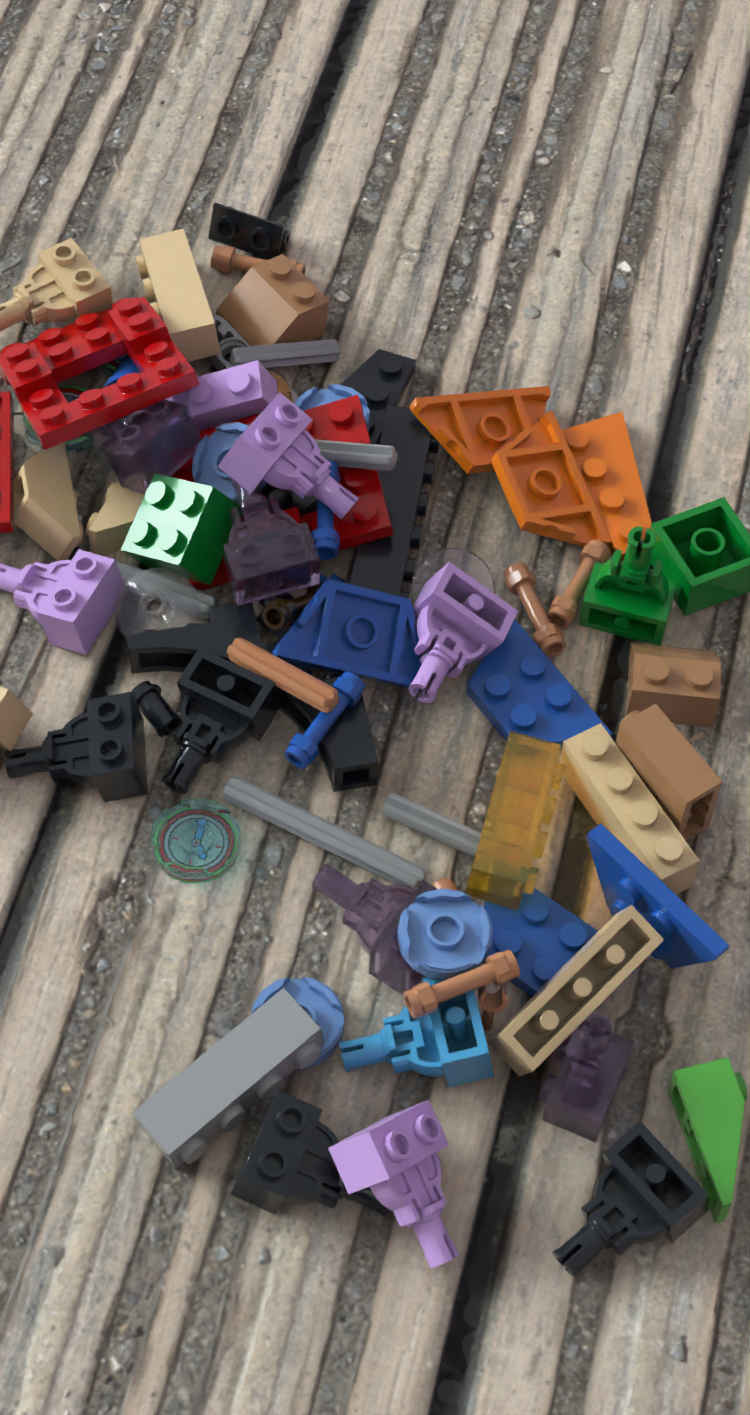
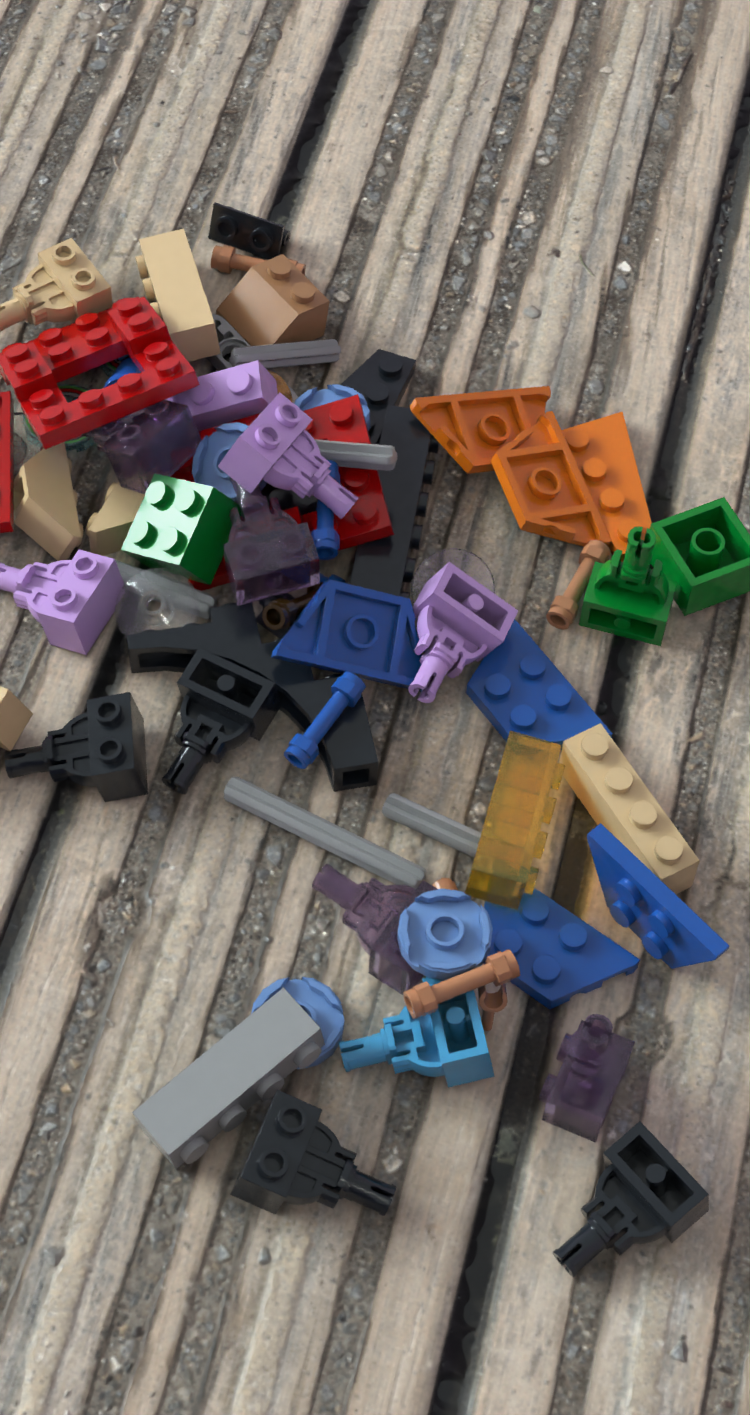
black pin [130,681,181,737] -> none
clear light blue tile [151,798,241,883] -> none
nougat axle [227,638,340,713] -> none
lavender brick [328,1100,459,1268] -> none
tan brick [487,905,664,1077] -> none
nougat bar [503,562,566,657] -> none
medium nougat brick [616,703,723,841] -> none
medium nougat slope [626,642,721,727] -> none
bright green slope [667,1057,747,1223] -> none

